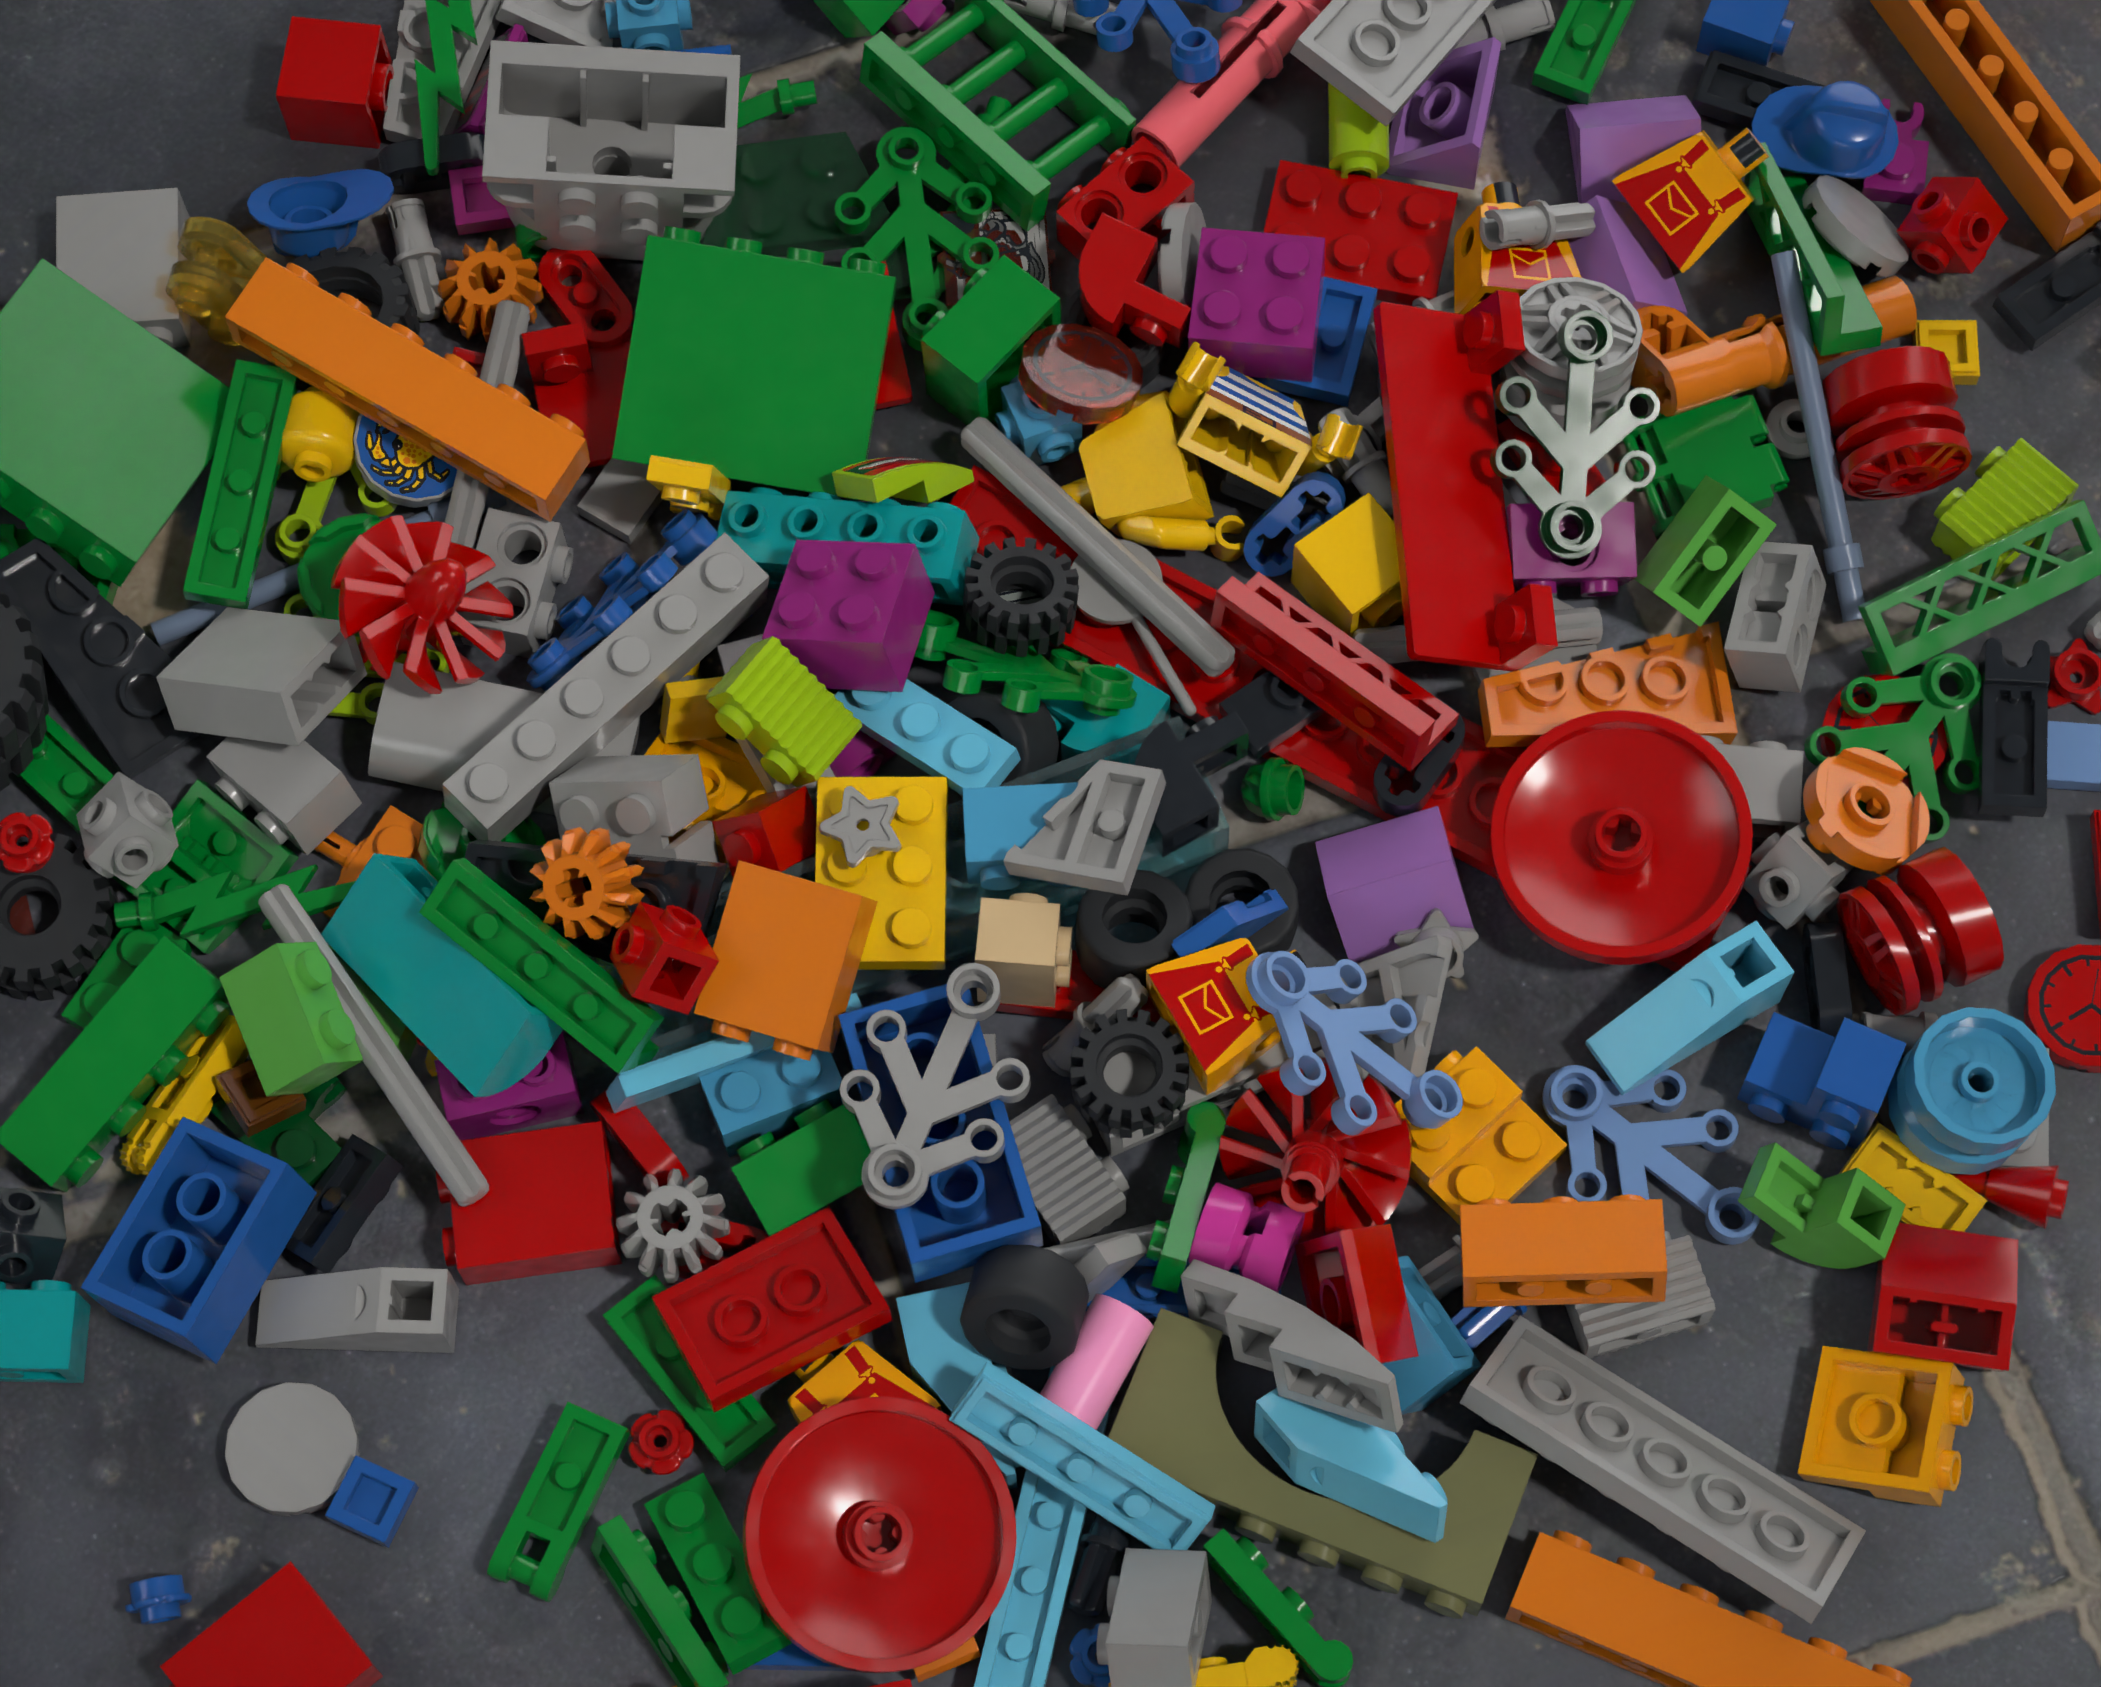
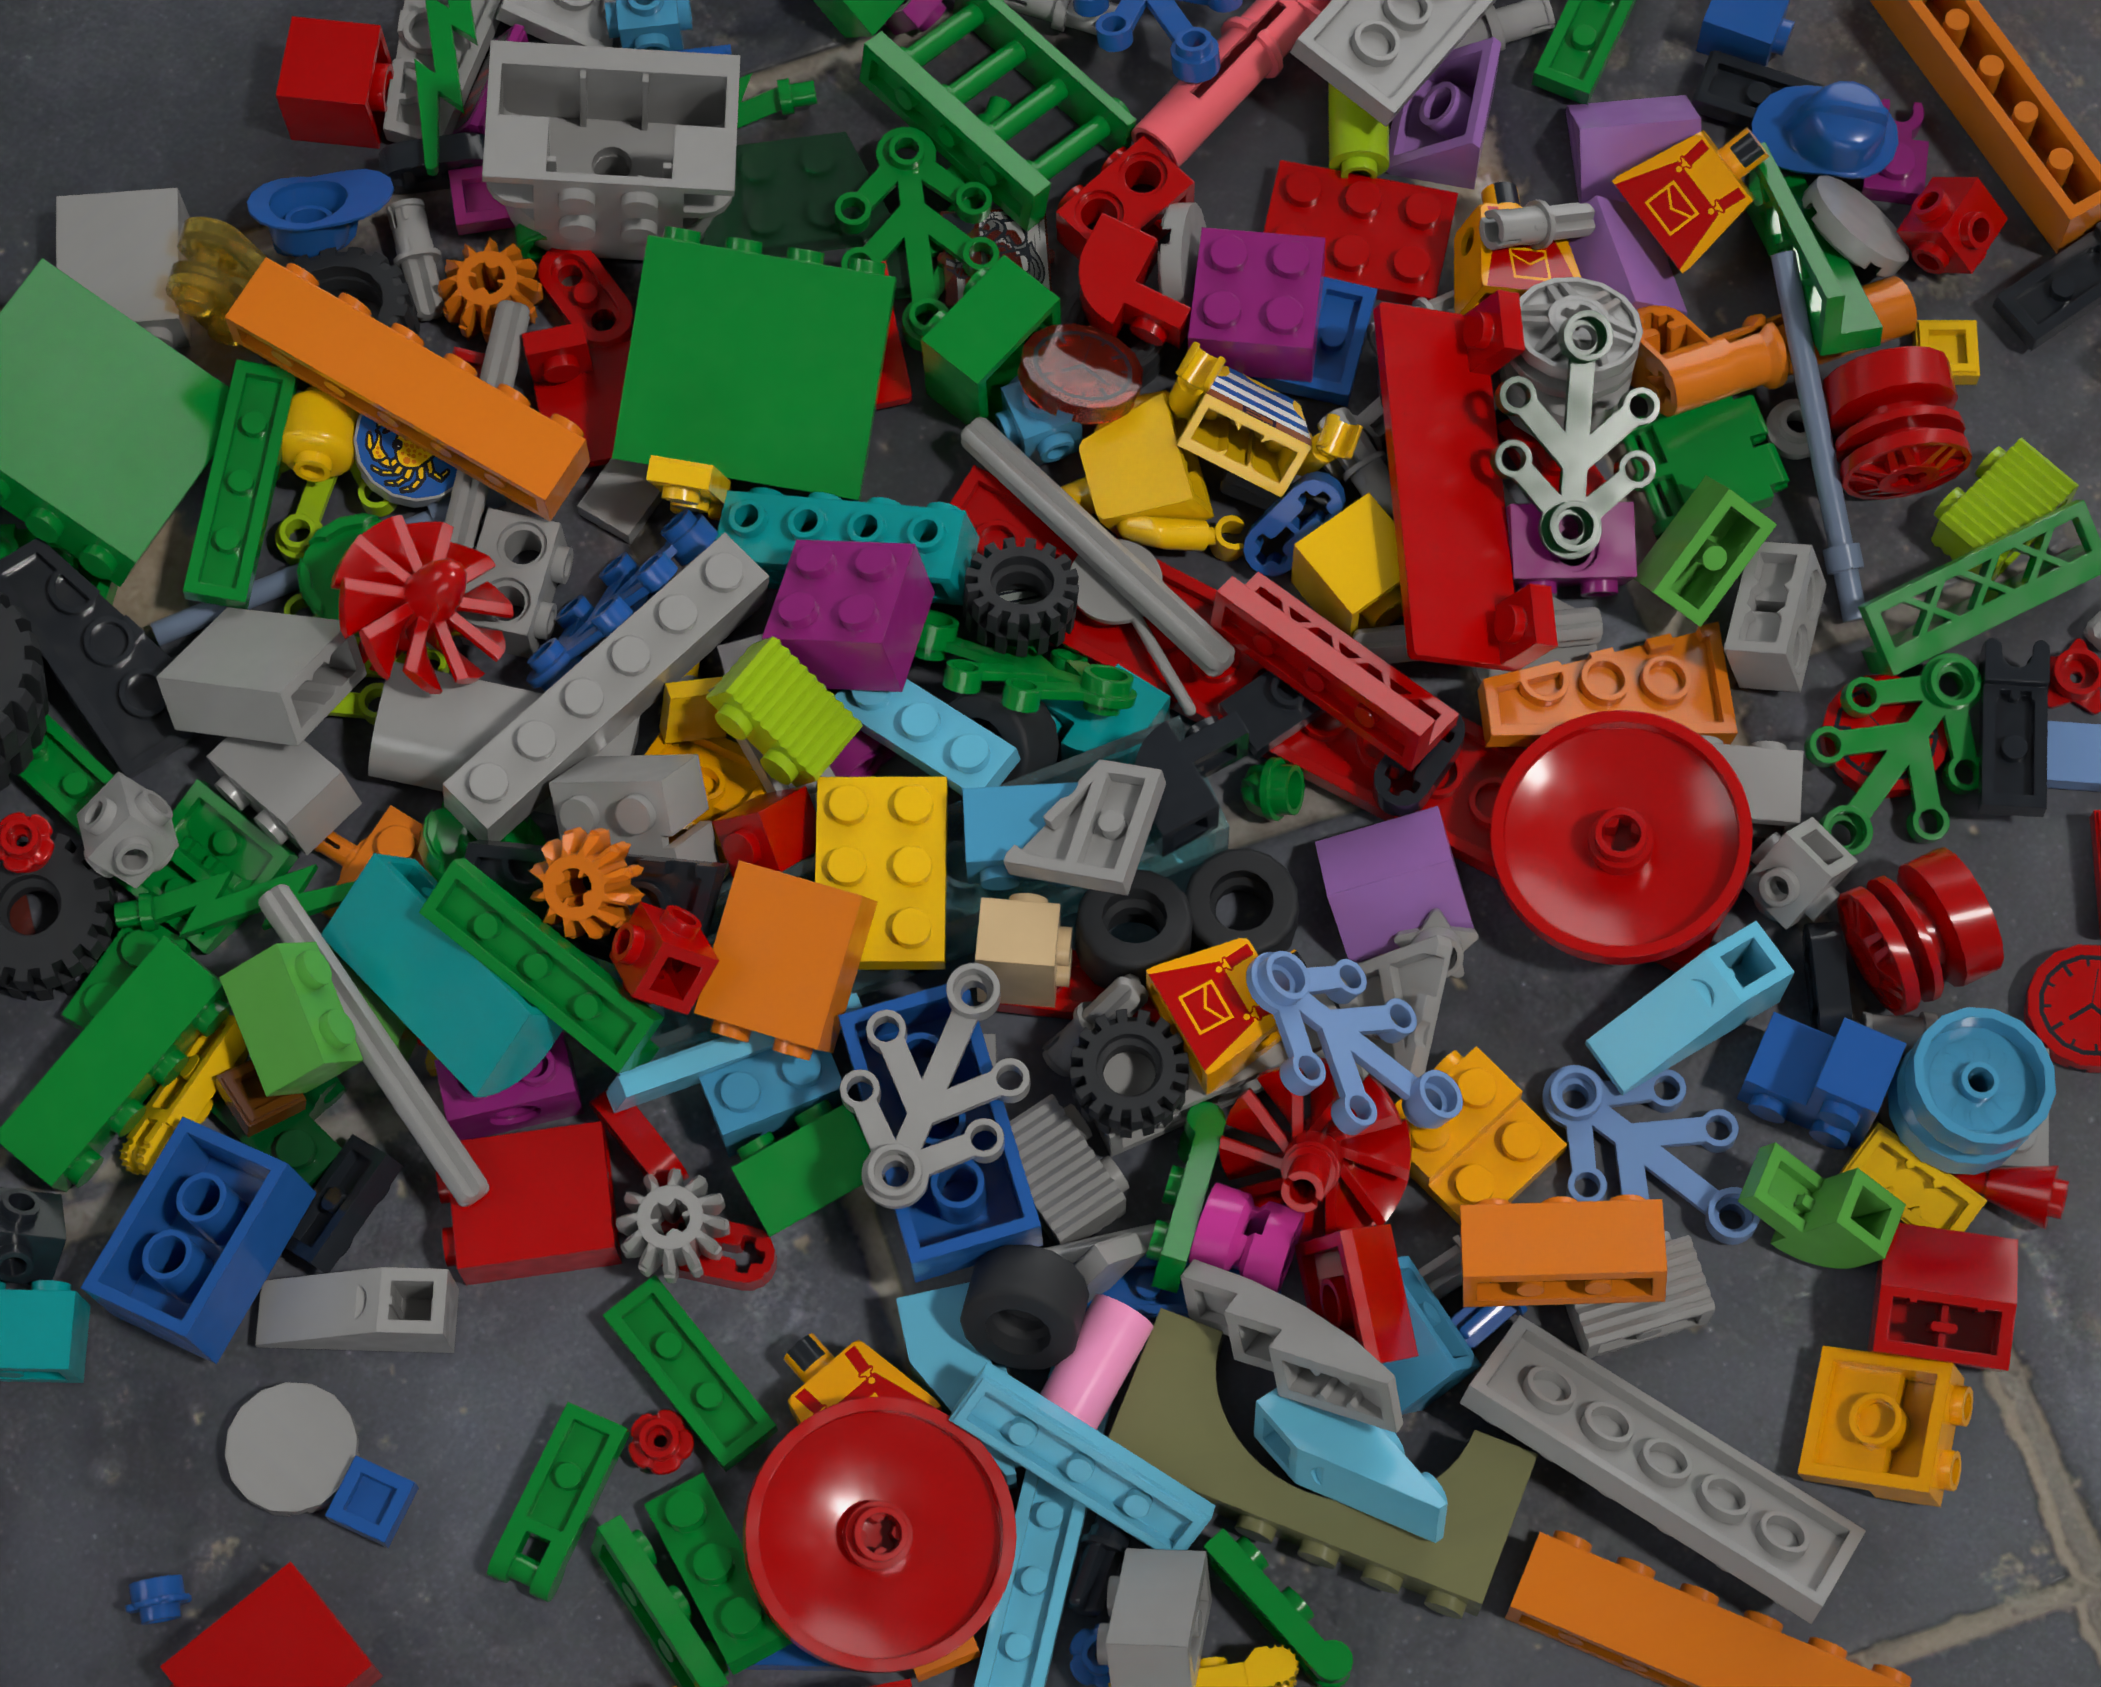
red plate [652,1206,892,1413] -> none
light grey plate [819,786,902,868] -> none
lime slope [832,457,974,504] -> none
blue tile [1171,889,1289,958] -> none
orange plate [1803,747,1930,875] -> none

